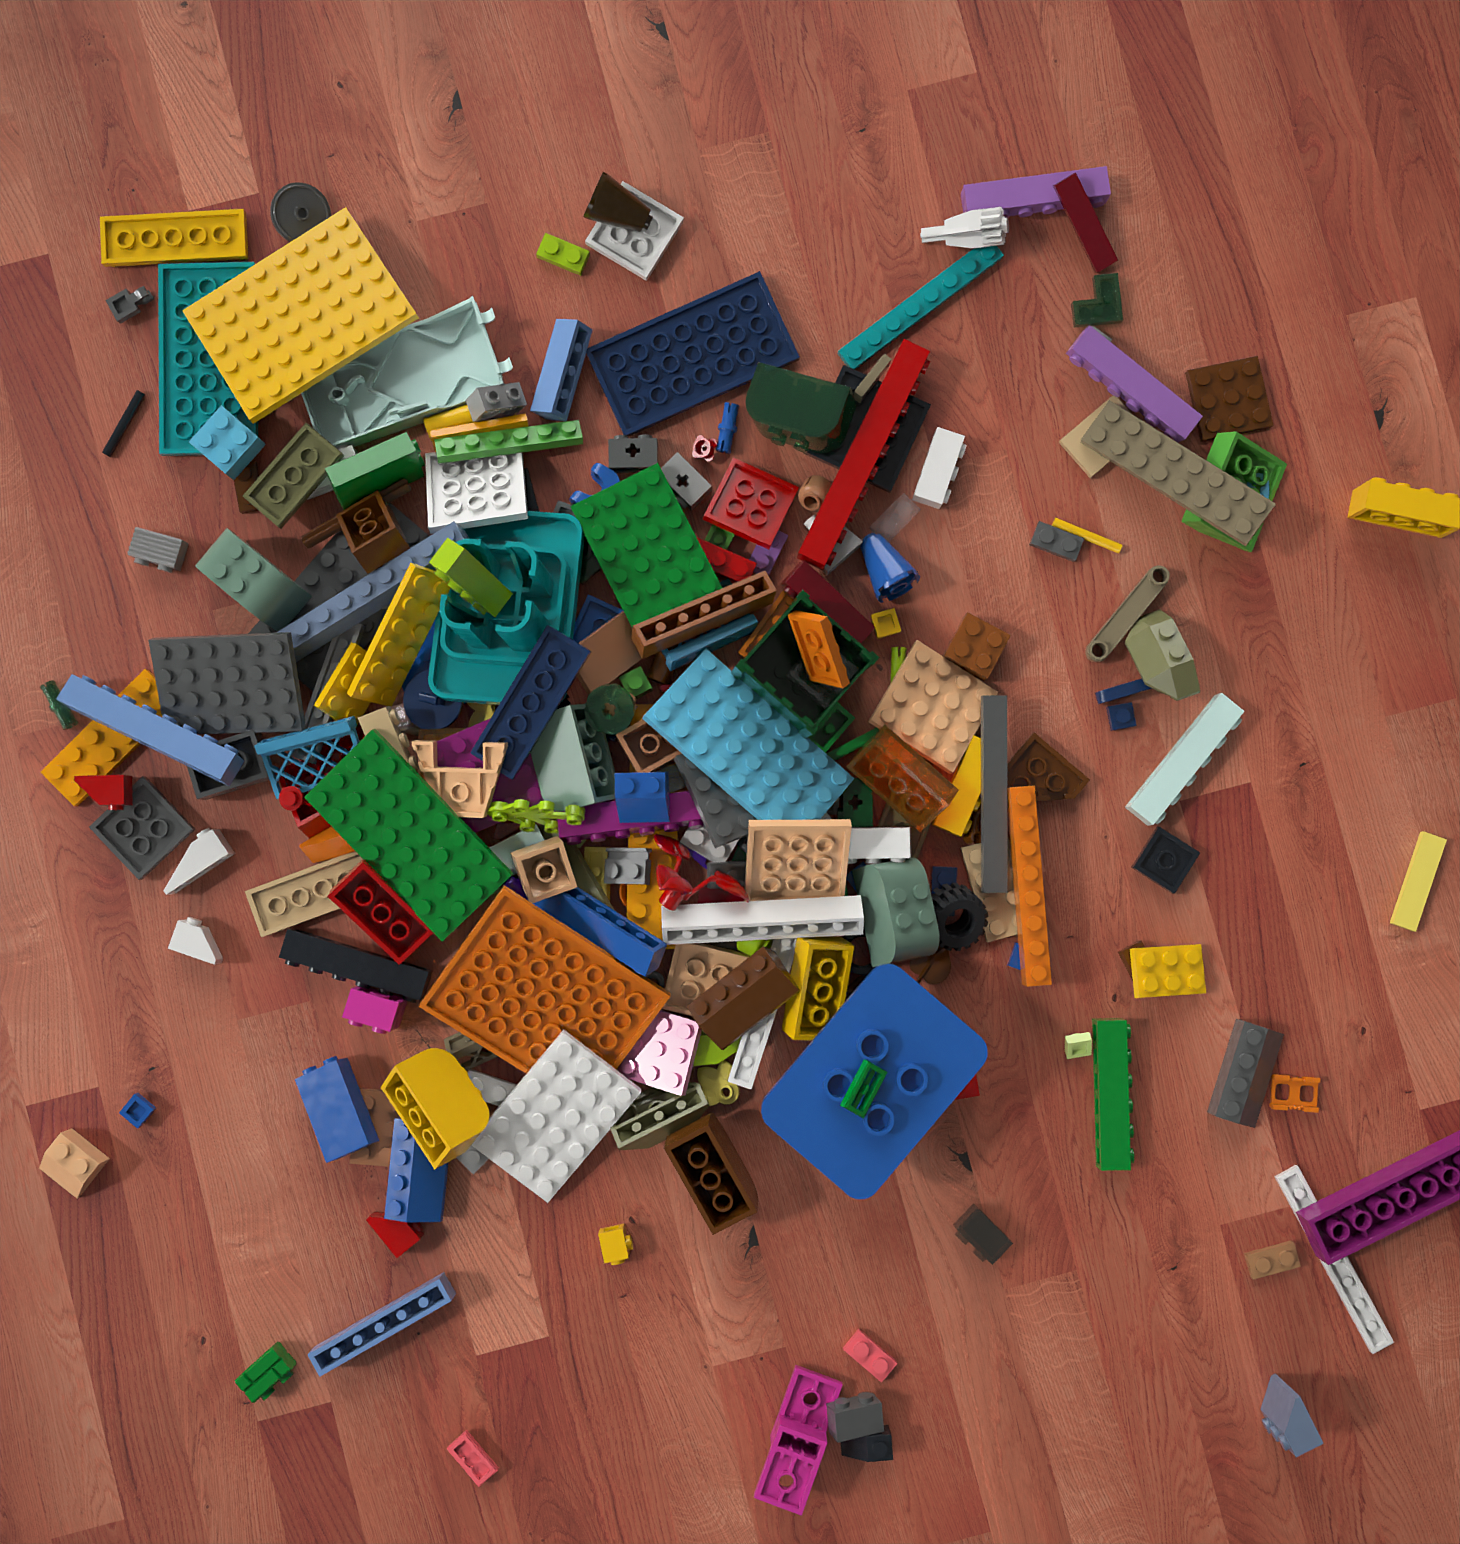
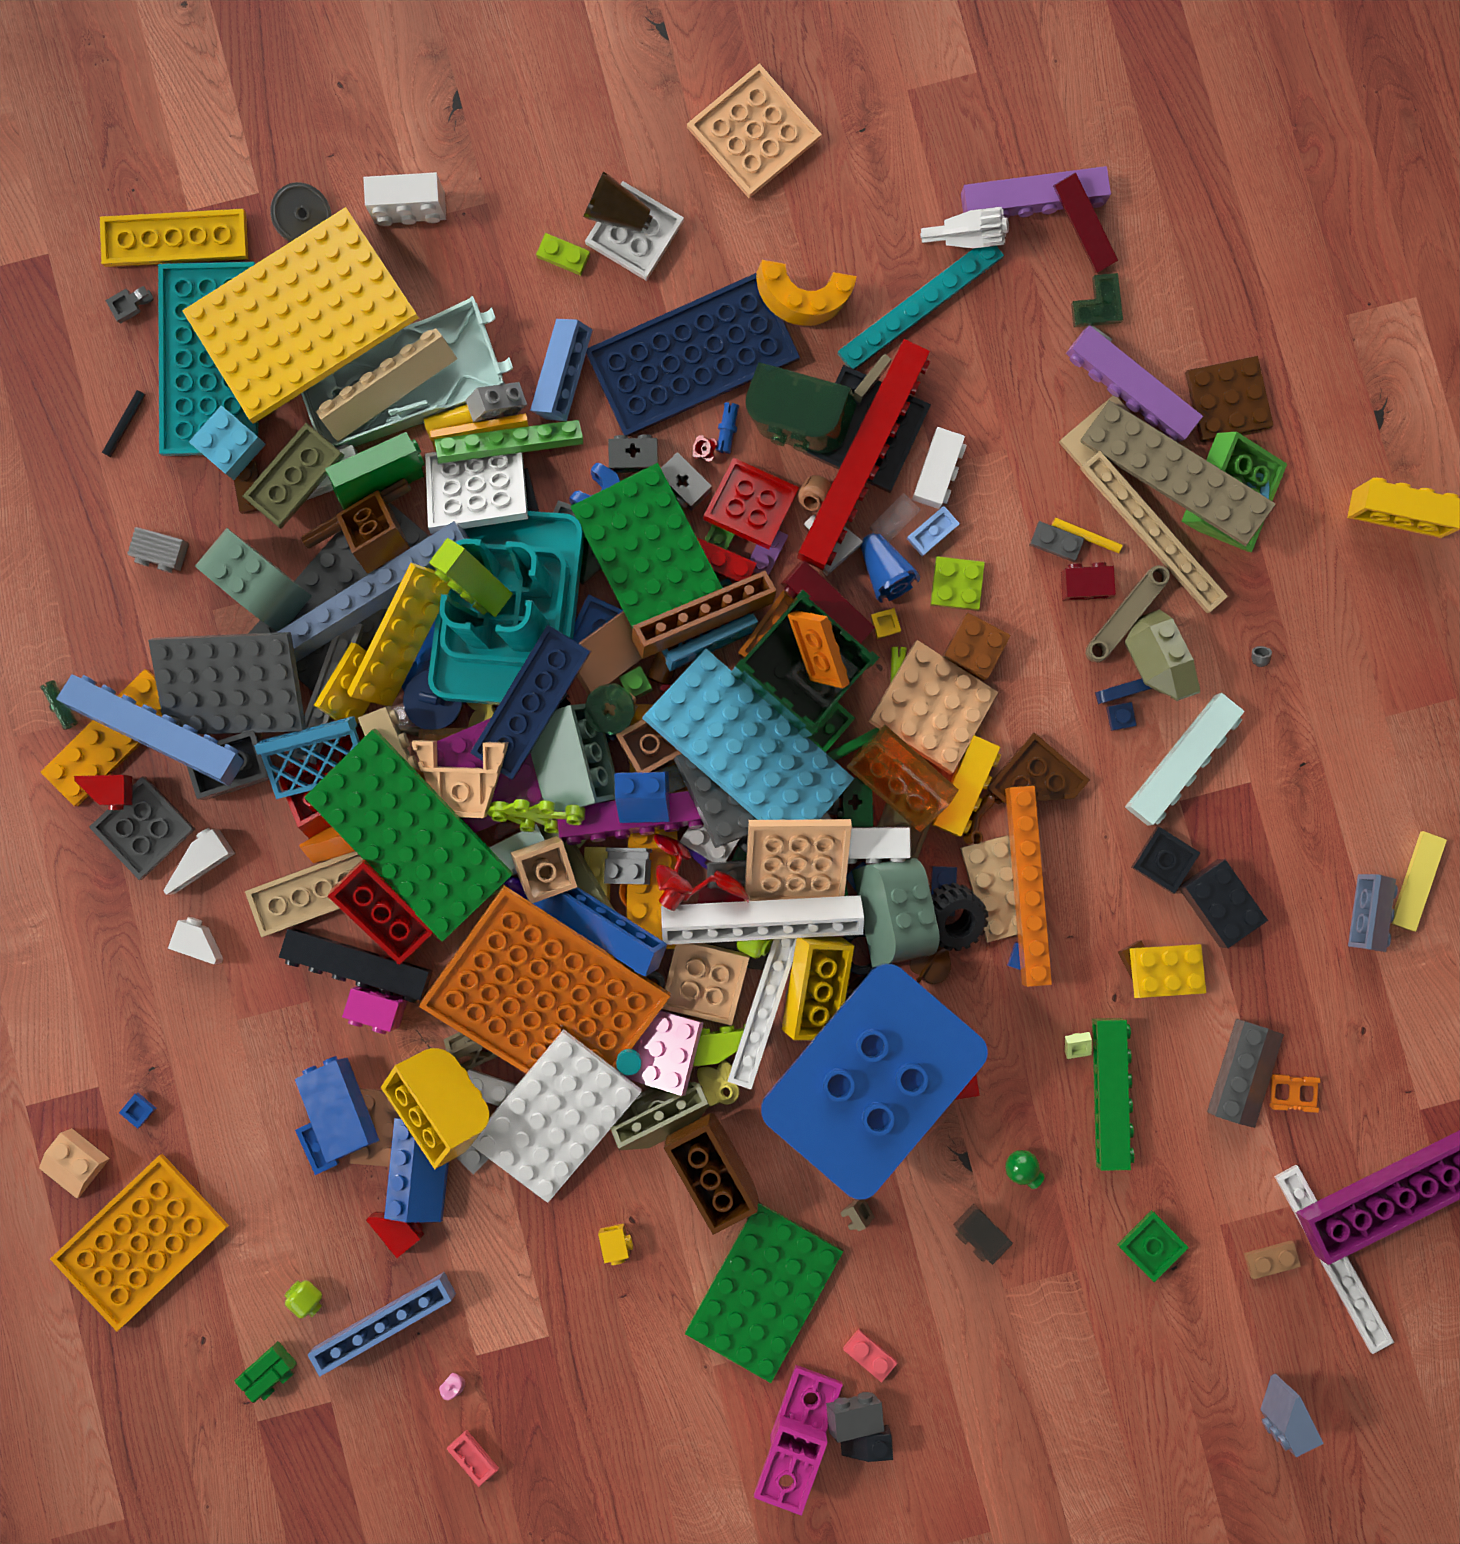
red plate [279,786,304,811] -> none
reddish brown slope [686,946,800,1050] -> none
green tile [840,1059,887,1119] -> none
dark grey tile [981,695,1008,893] -> none
none -> light orange plate [50,1153,229,1332]
none -> lime head [284,1280,322,1319]
none -> blue plate [295,1122,340,1175]
none -> tan brick [316,328,457,442]
none -> white brick [363,172,446,226]
none -> bright pink piece [439,1373,465,1400]
none -> teal tile [616,1049,641,1075]
none -> green plate [685,1202,843,1383]
none -> light nougat plate [687,63,822,198]
none -> light orange brick [756,260,857,326]
none -> dark tan tile [840,1199,875,1231]
none -> light blue plate [907,506,960,557]
none -> lime plate [930,556,985,611]
none -> green piece [1005,1150,1045,1189]
none -> dark red brick [1061,562,1116,601]
none -> tan plate [1080,451,1228,613]
none -> green plate [1117,1210,1189,1282]
none -> black brick [1179,859,1268,948]
none -> dark grey hinge [1251,646,1272,667]
none -> sand blue slope [1348,874,1398,952]

